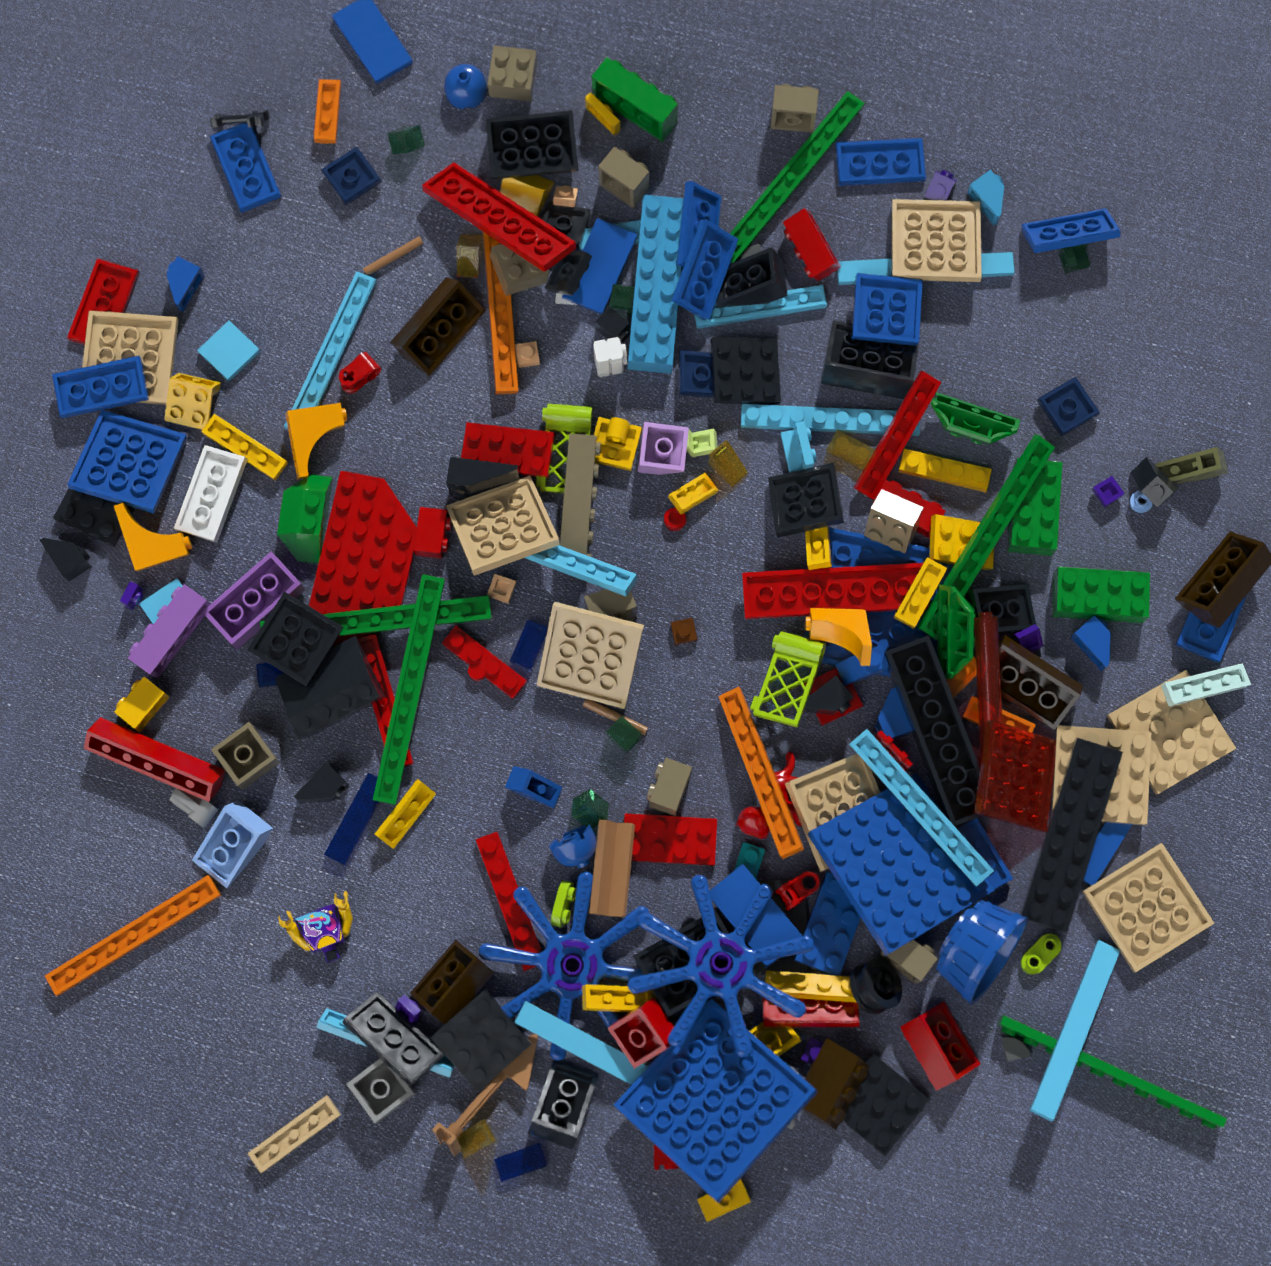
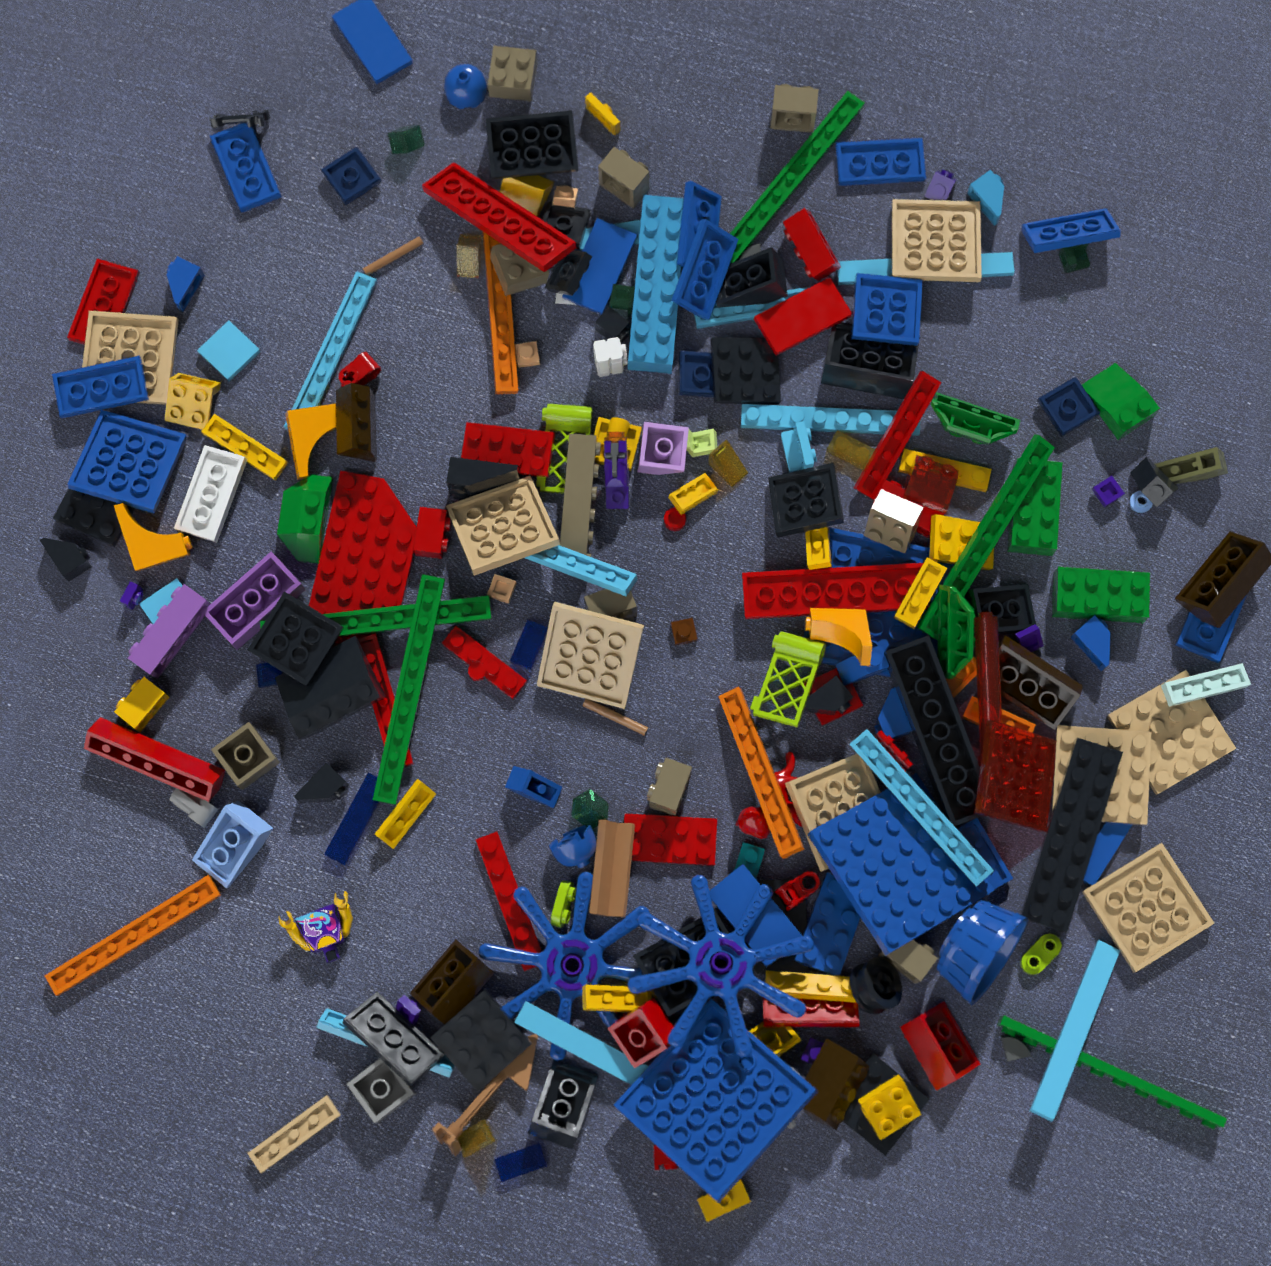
orange plate [314,79,342,144] -> none
dark brown slope [390,277,485,376] -> none
green brick [591,57,678,142] -> none
clear green panel [606,716,642,754] -> none
none -> dark brown slope [336,383,377,462]
none -> dark purple plate [604,432,629,509]
none -> red tile [754,277,852,356]
none -> yellow plate [858,1074,921,1140]
none -> clear red slope [903,455,959,514]
none -> green slope [1082,363,1160,440]

